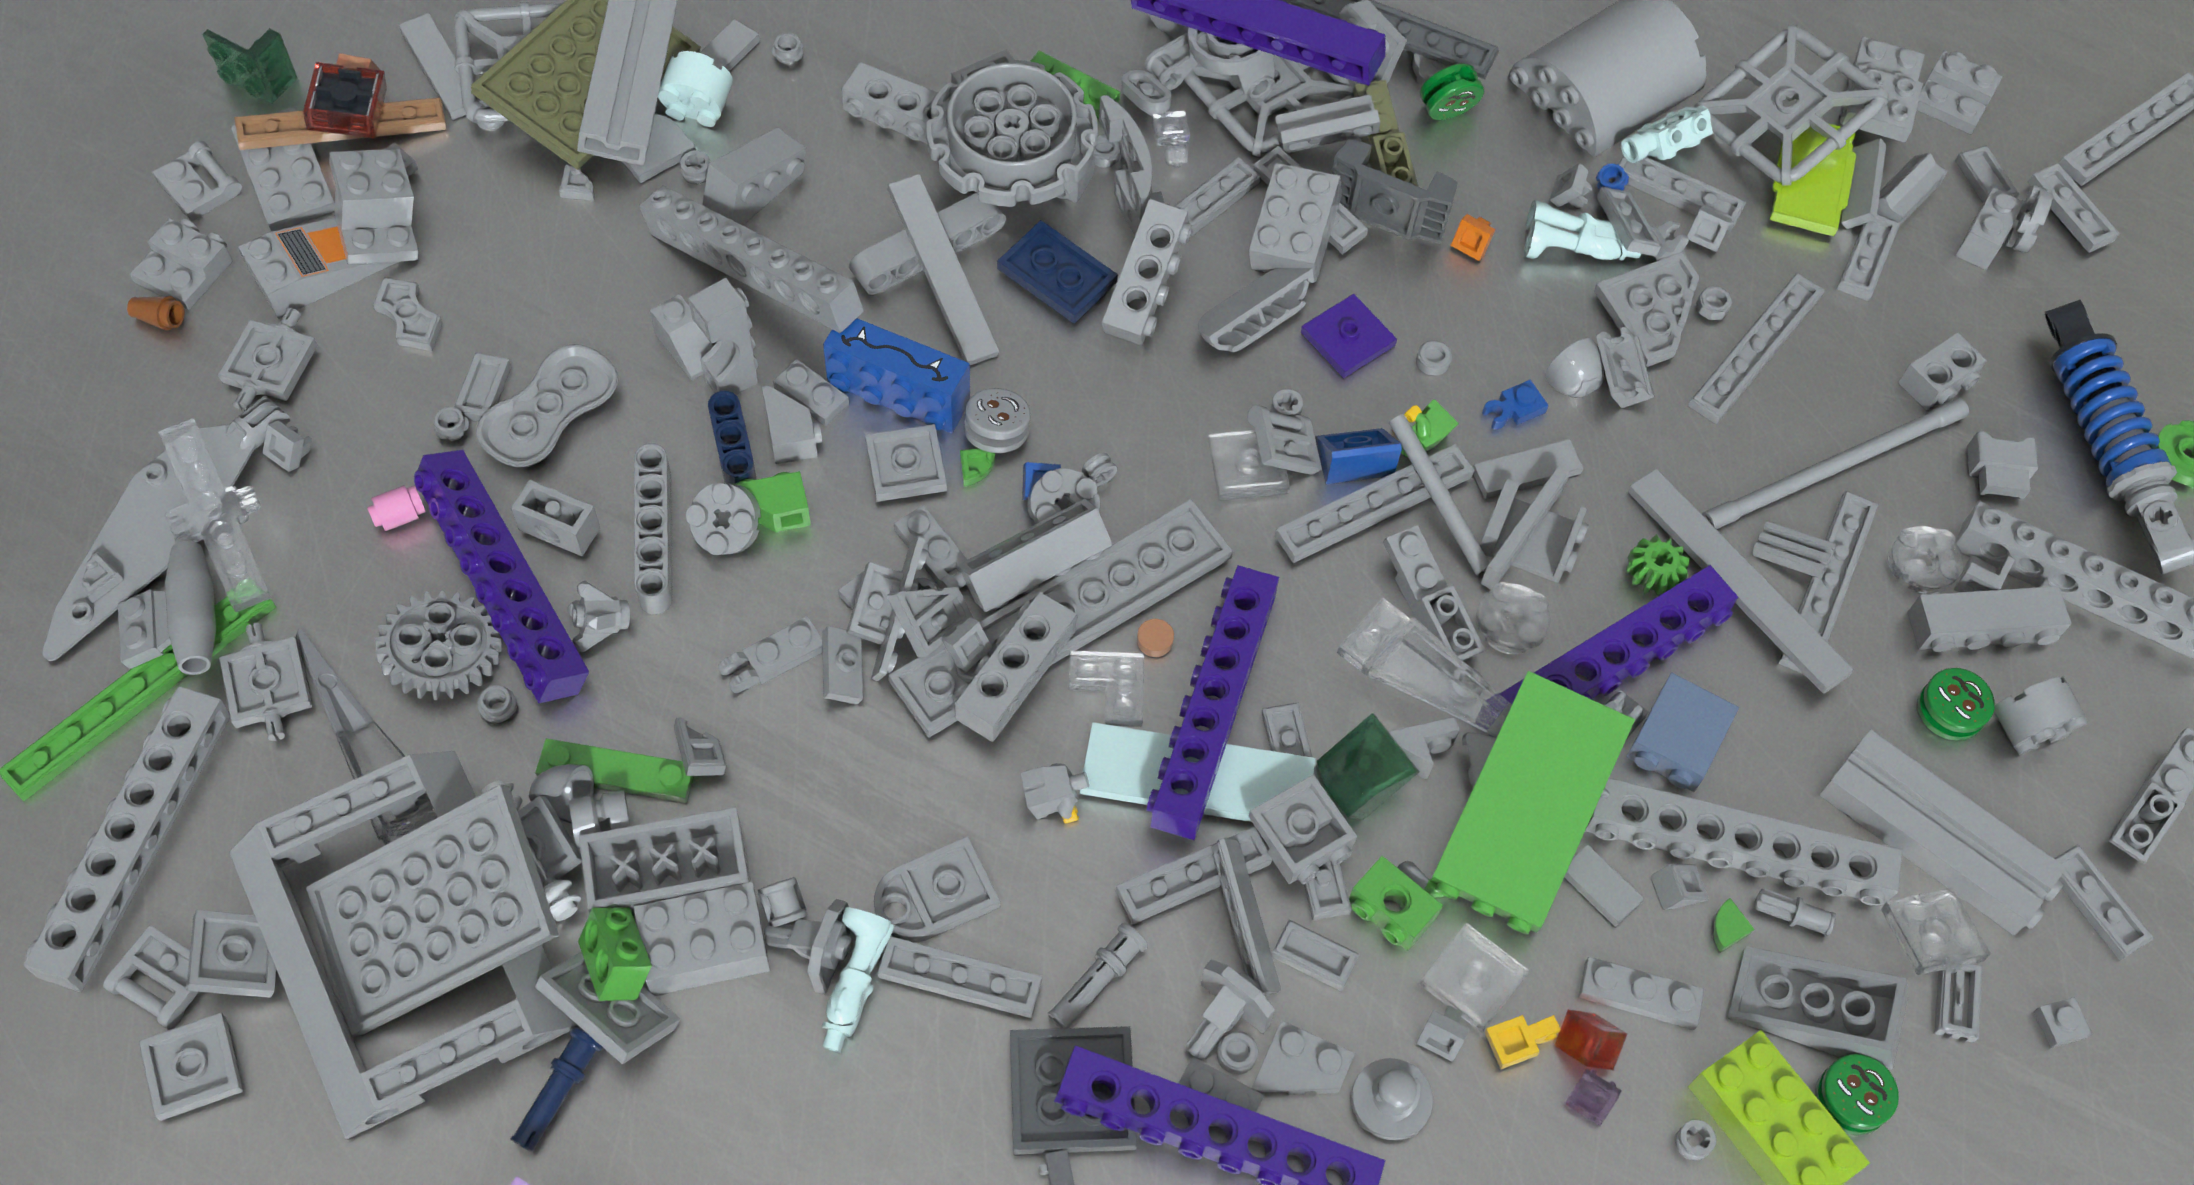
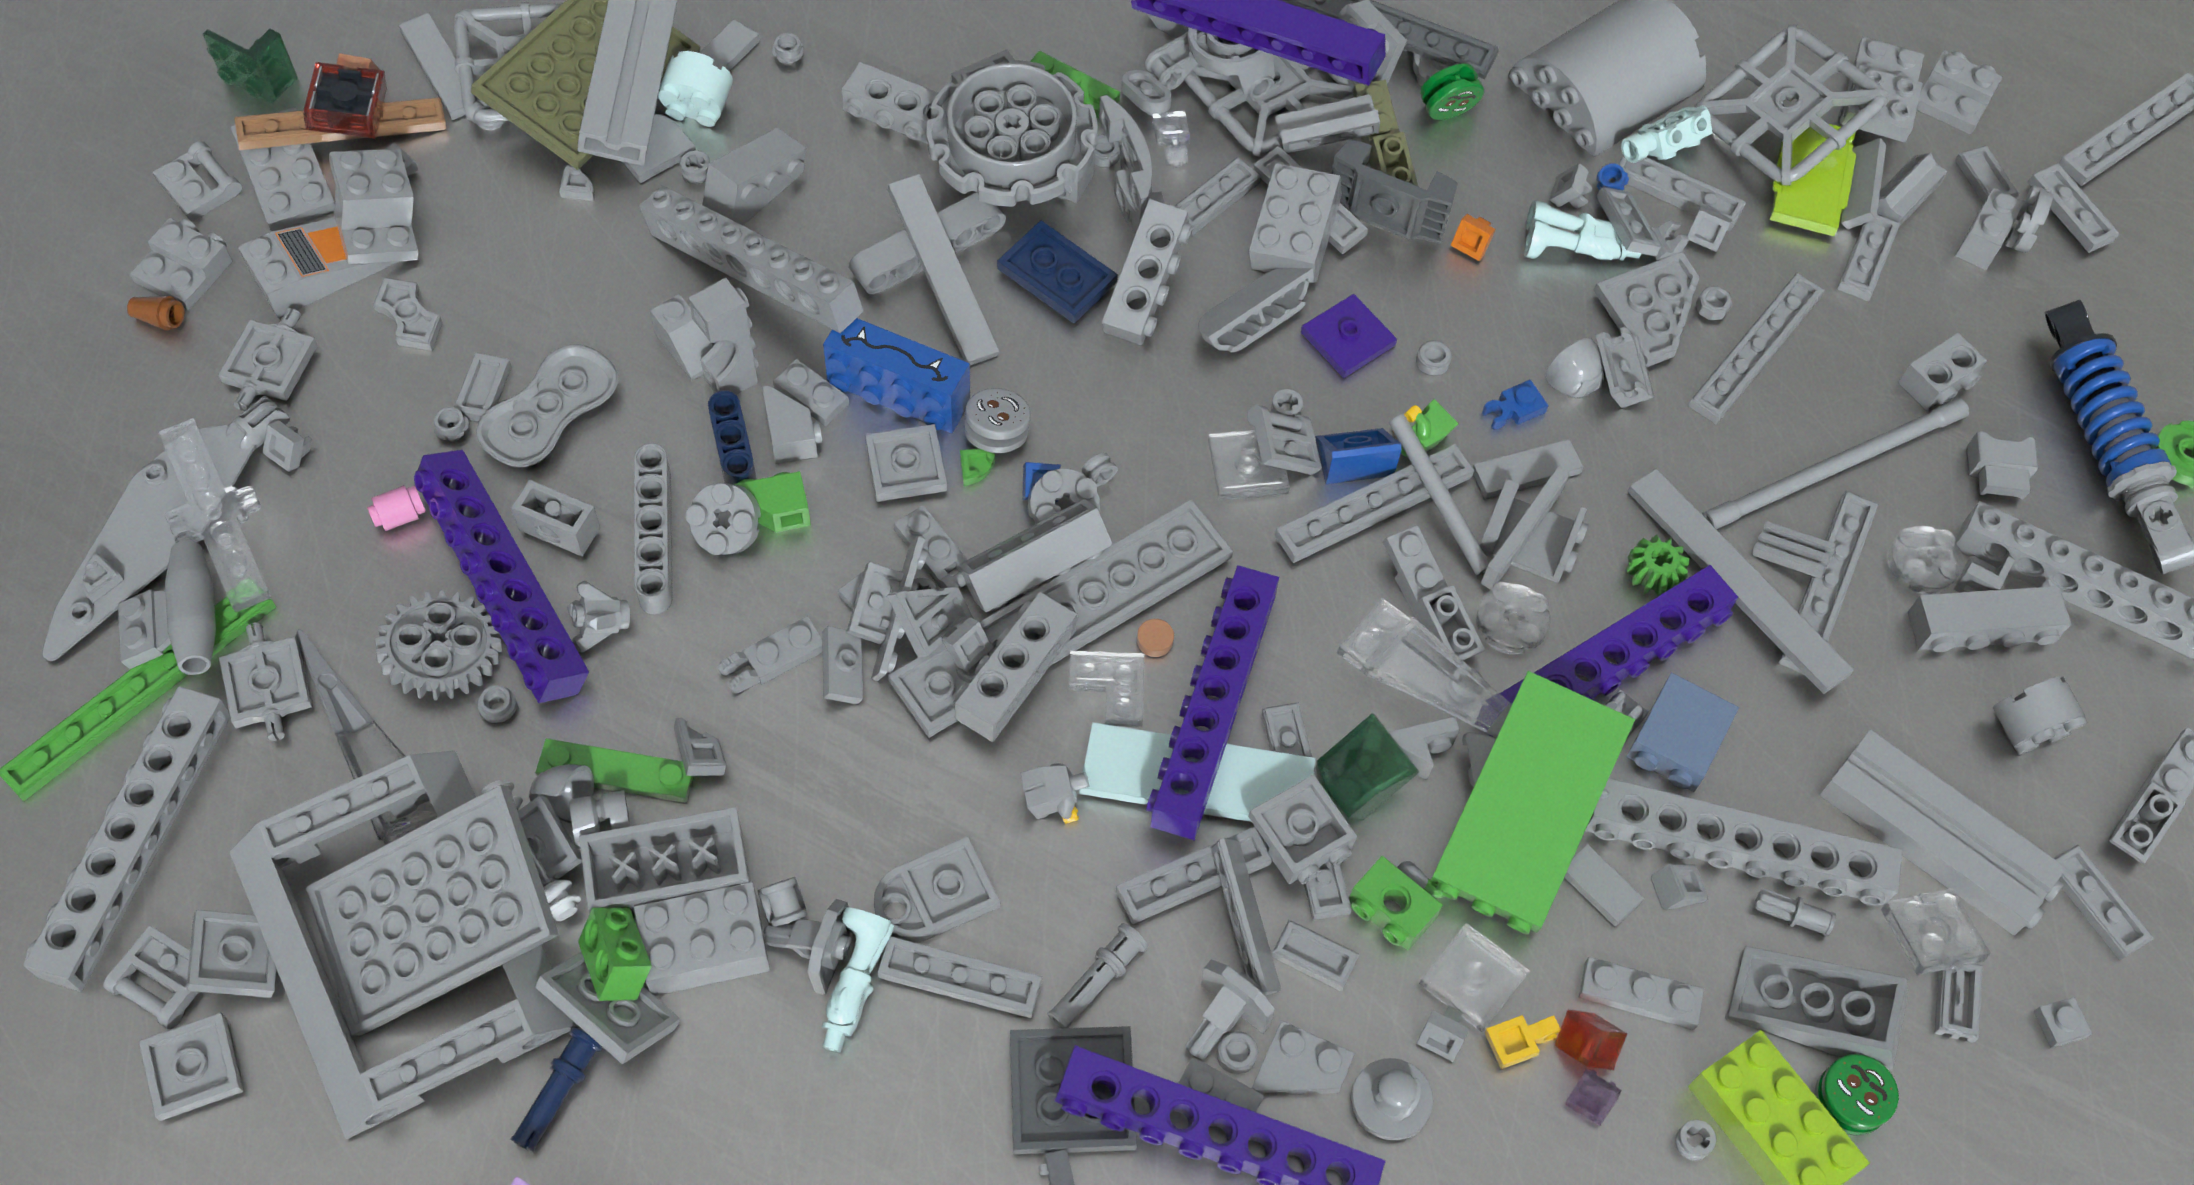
bright green tile [1713,898,1754,953] -> none
green head [1917,668,1995,741] -> none

